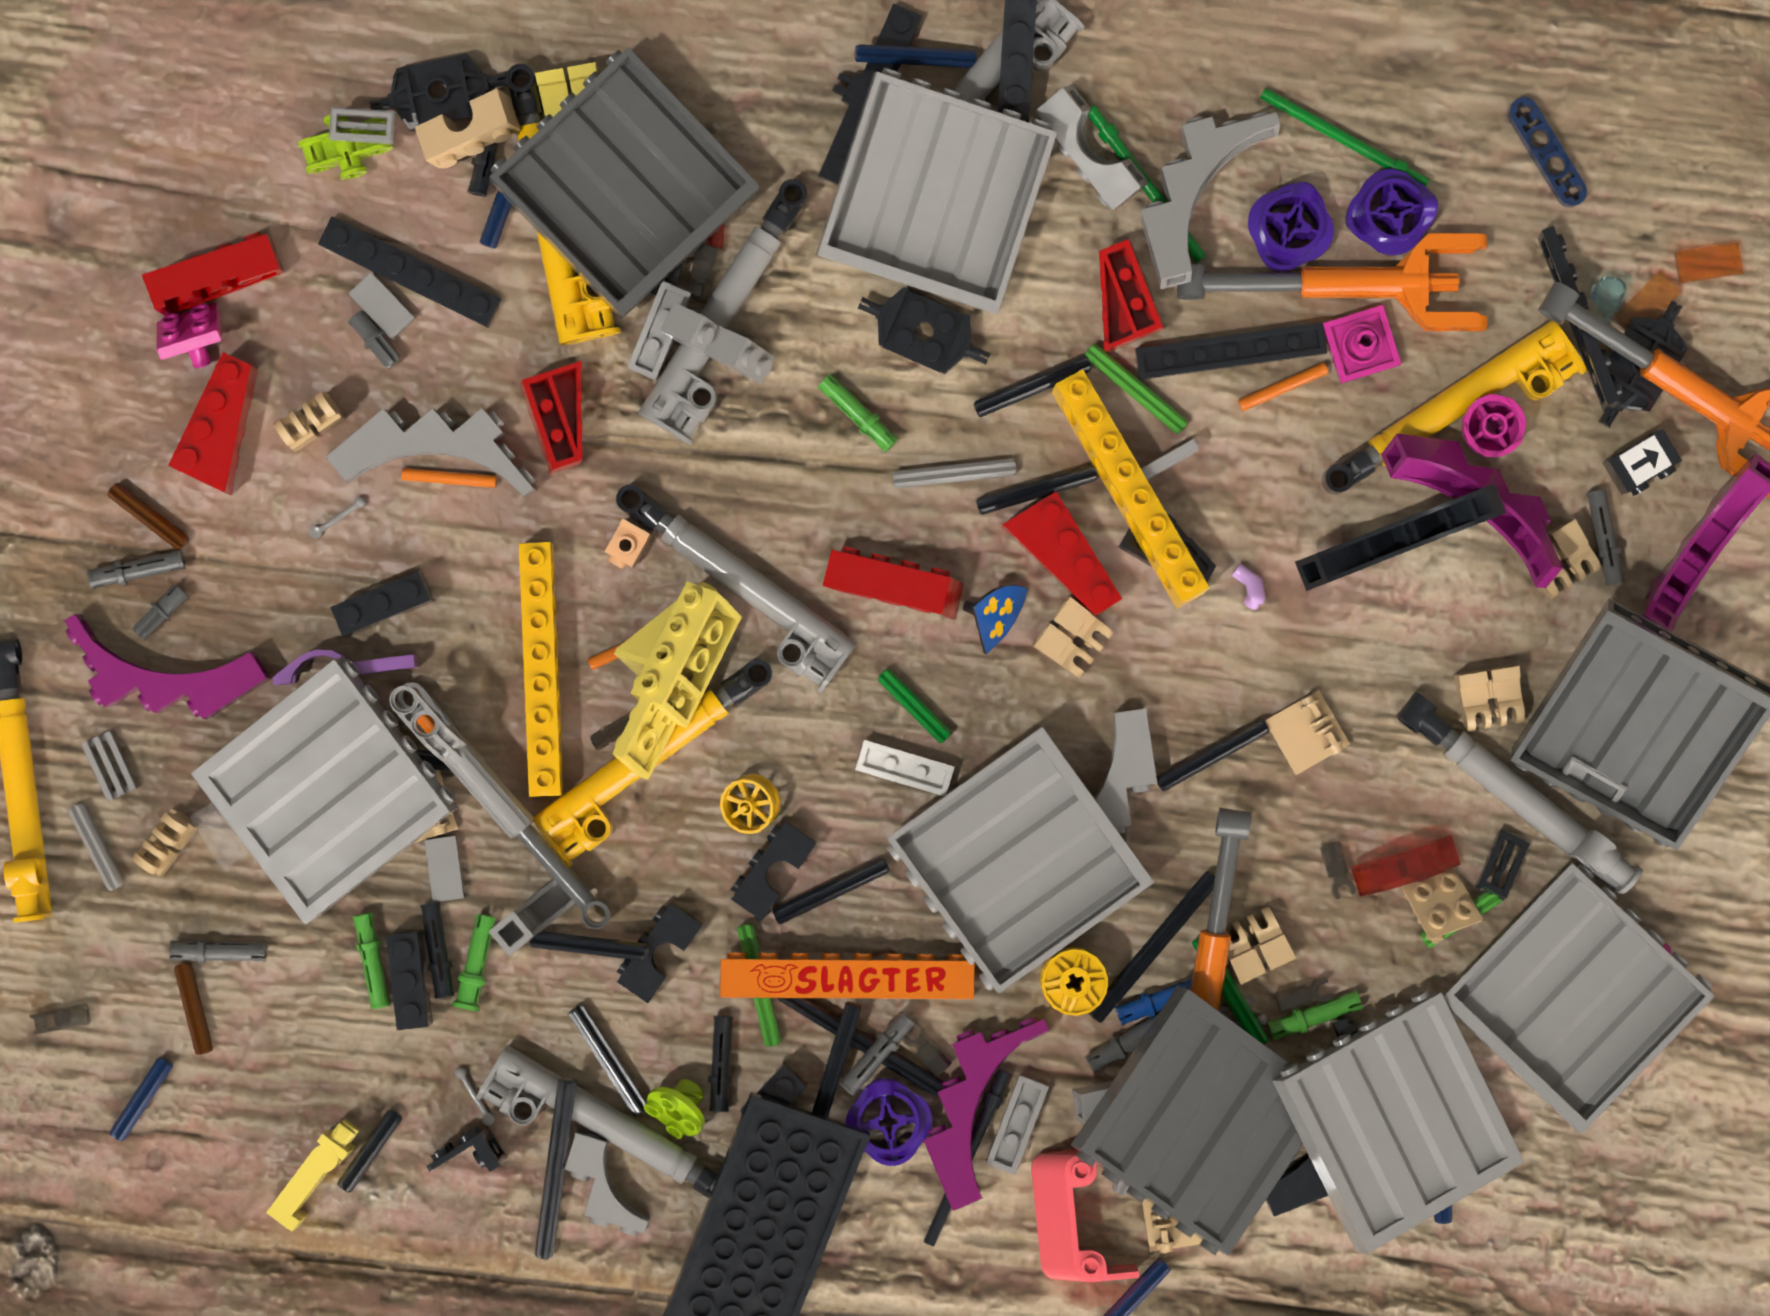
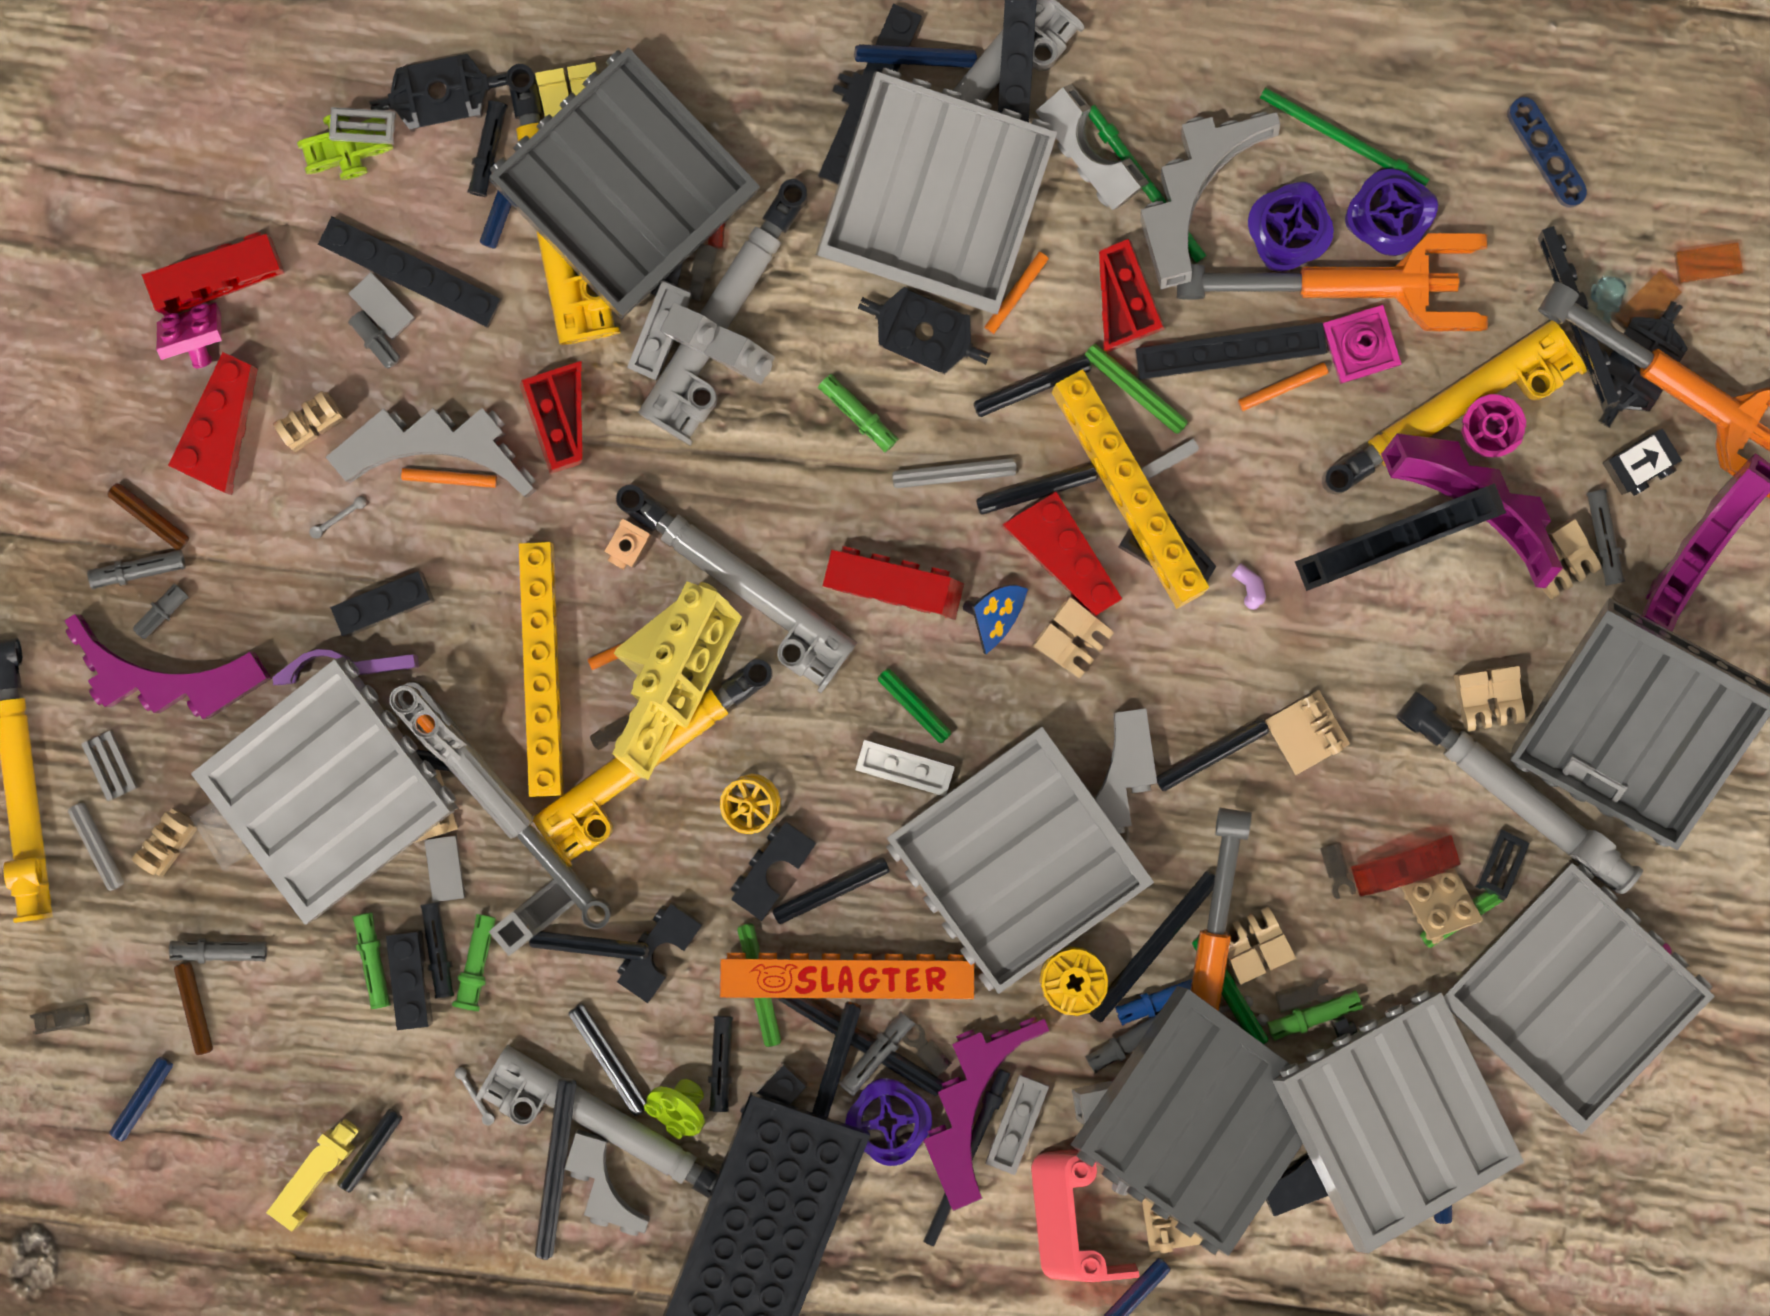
tan arch [415,88,521,169] -> none
black bracket [426,1125,508,1172] -> none
none -> orange bar [984,251,1049,335]

